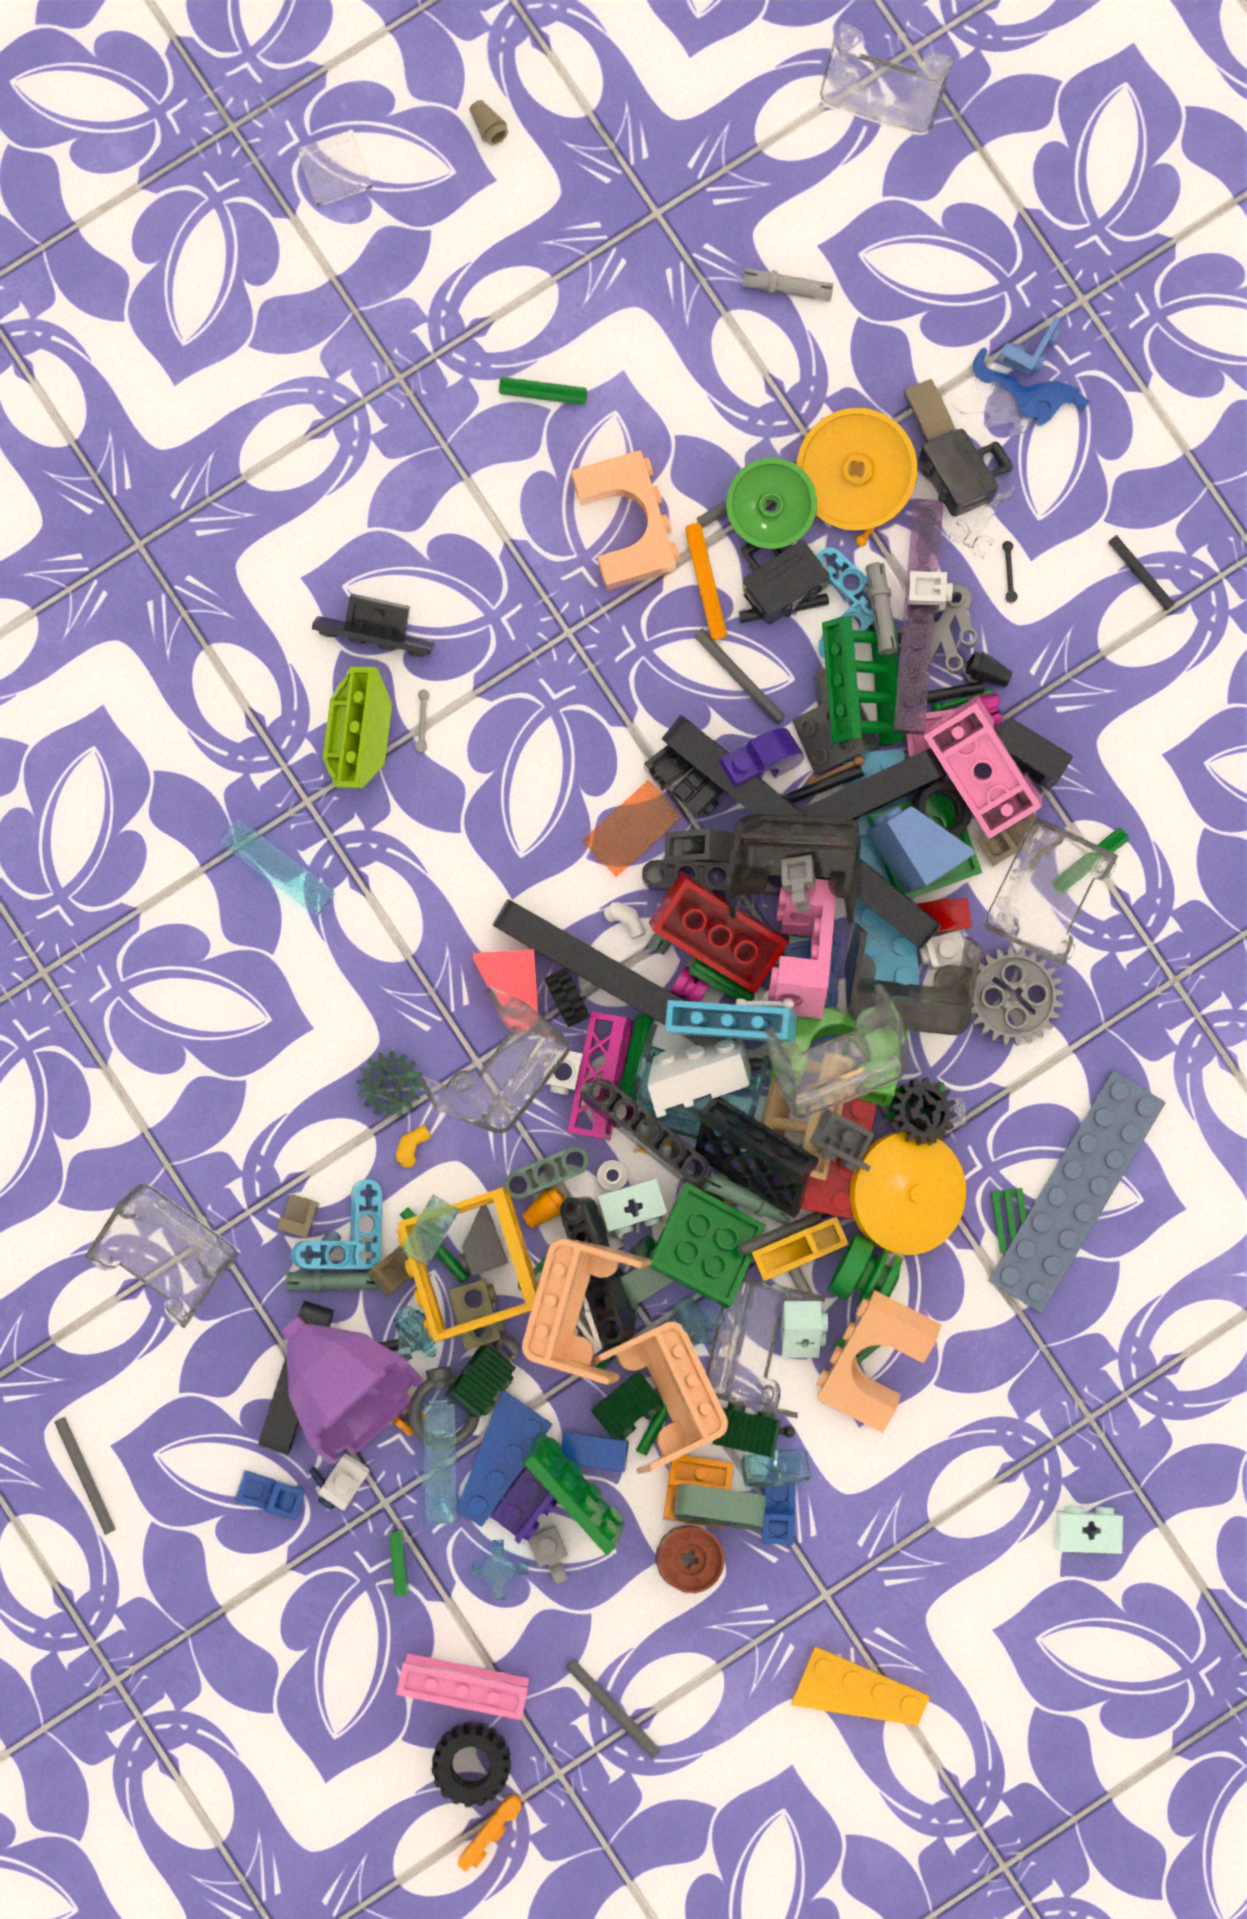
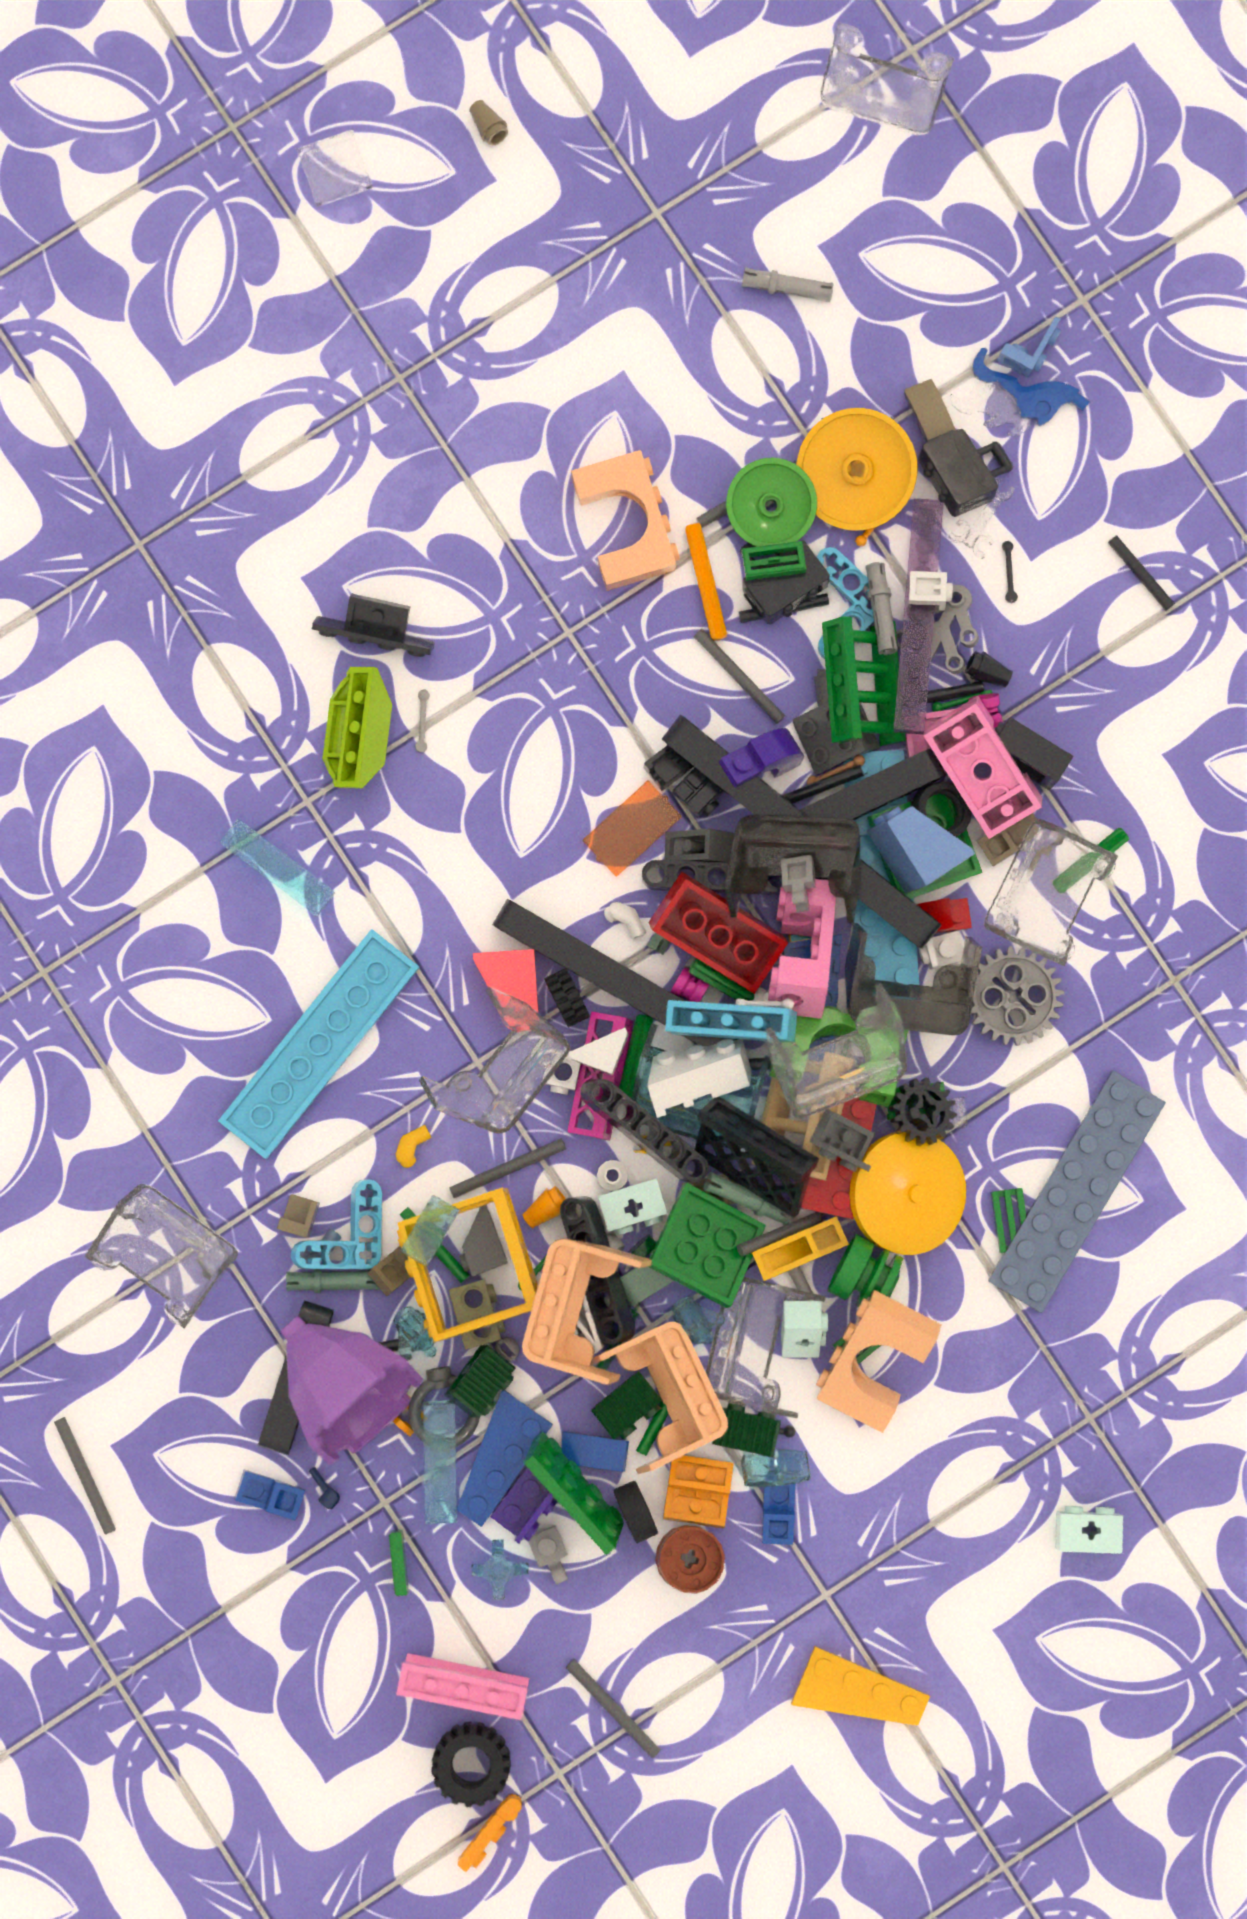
white bracket [318,1454,370,1511] -> none
clear green gear [356,1051,424,1118] -> none
green axle [498,377,588,405] -> none
sand green beam [504,1147,589,1199] -> none
sand green beam [674,1484,767,1530] -> none
none -> medium azure plate [218,929,420,1159]
none -> dark grey bar [449,1138,566,1198]
none -> white slope [568,1028,628,1076]
none -> black tyre [613,1480,659,1543]
none -> green tile [741,541,806,581]

